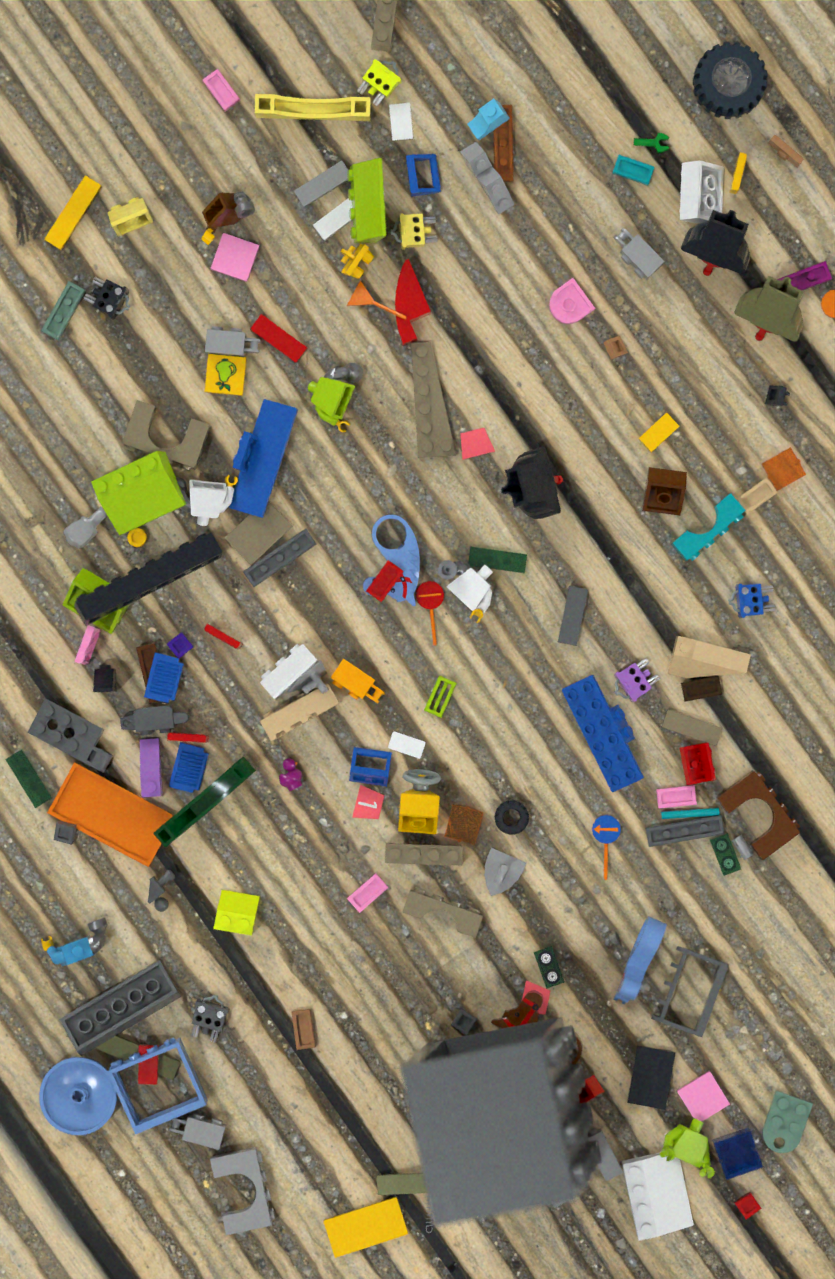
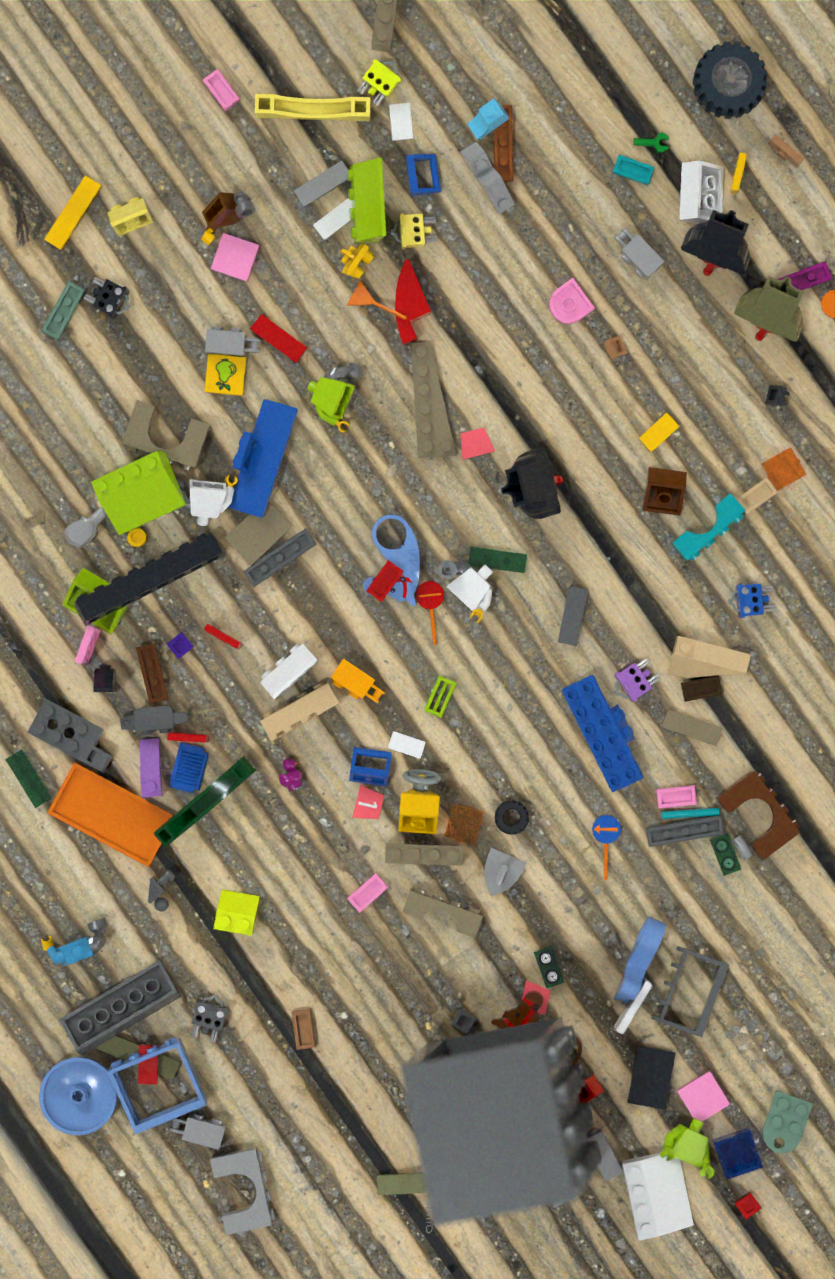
dark grey tile [54,820,77,845] -> none
blue window [144,653,184,703] -> none
light grey shield [287,661,328,694] -> none
yellow tile [323,1196,408,1258] -> none
red bracket [679,742,716,785] -> none
none -> white tile [614,978,652,1034]

